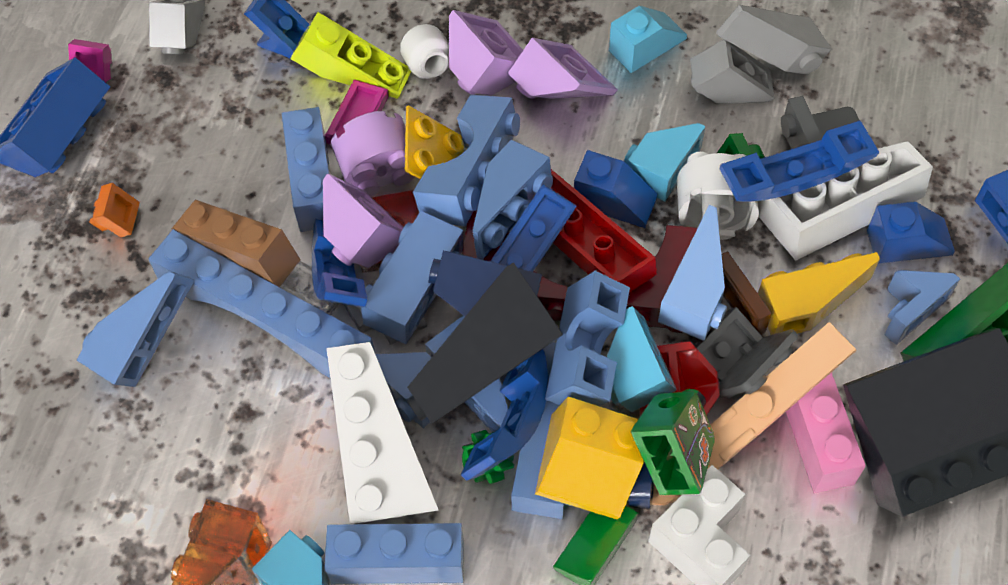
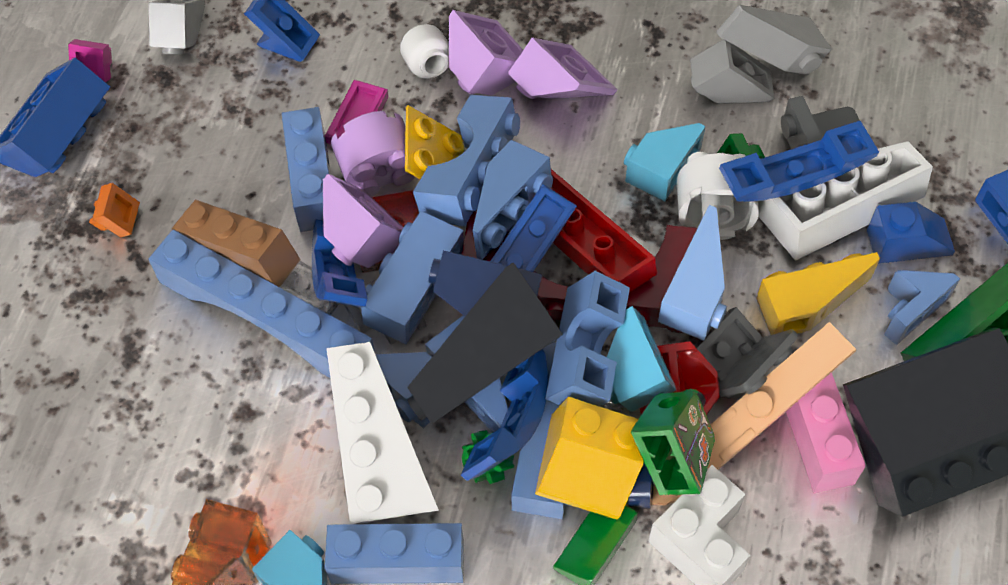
medium blue slope [77,271,195,387] -> none
neon yellow slope [290,12,411,99] -> none
blue slope [574,150,658,228] -> none
medium azure slope [609,6,687,73] -> none
reddish brown tile [721,251,772,335] -> none

